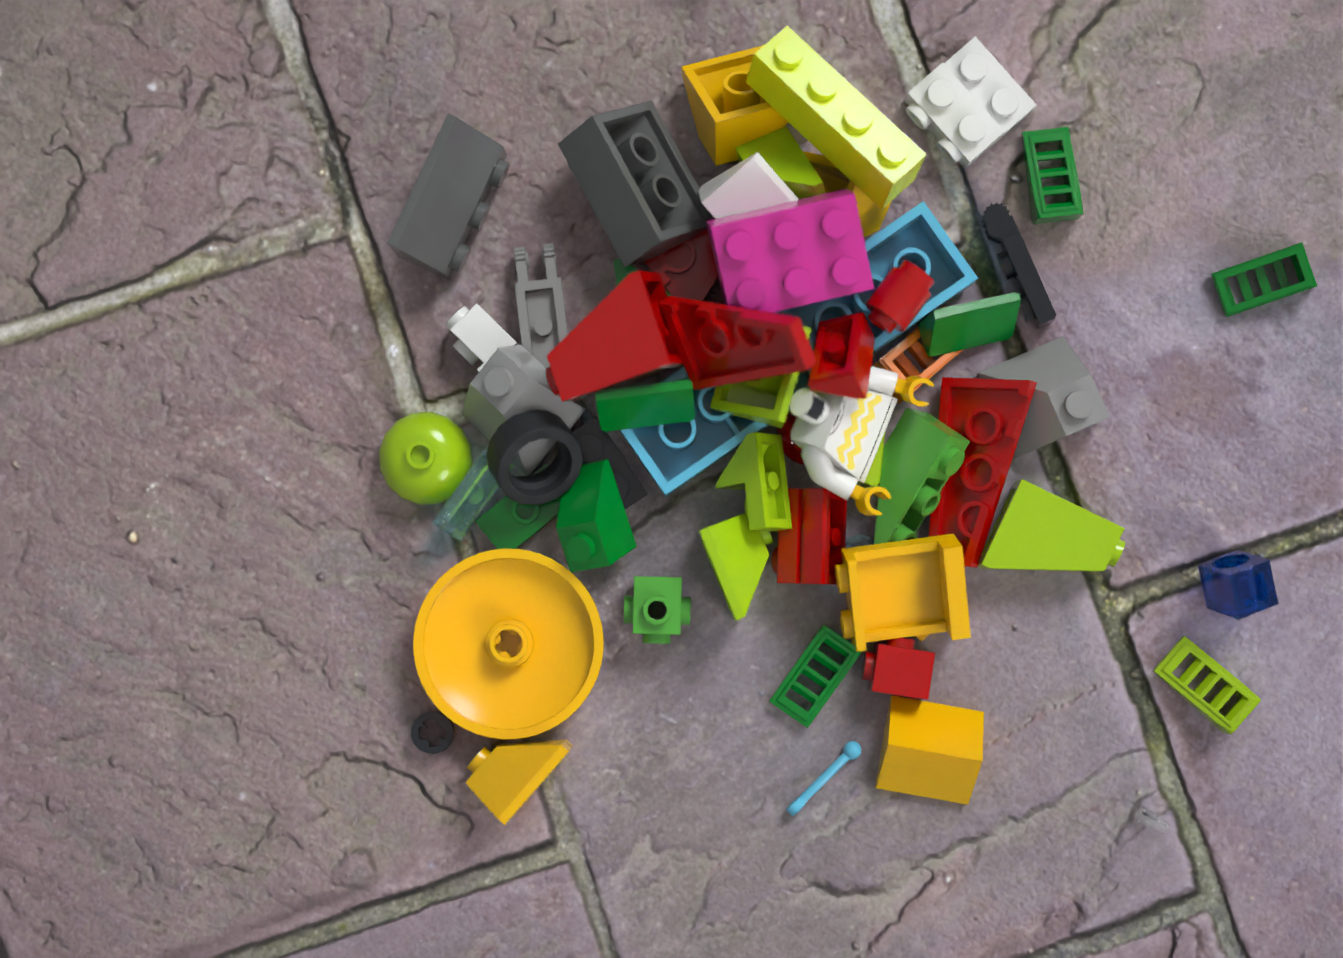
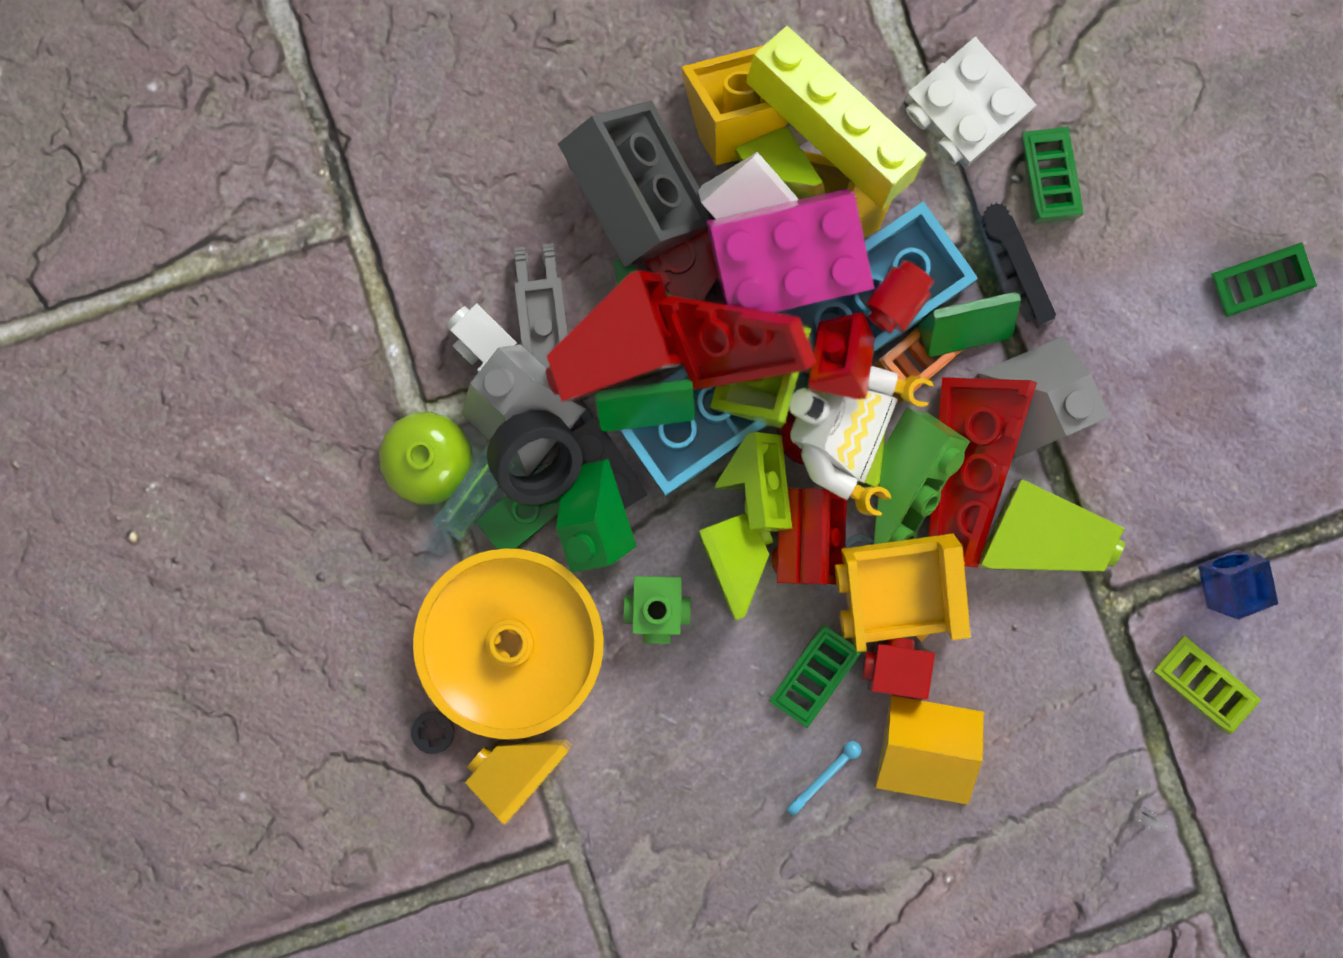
dark grey slope [387,113,510,280] -> none

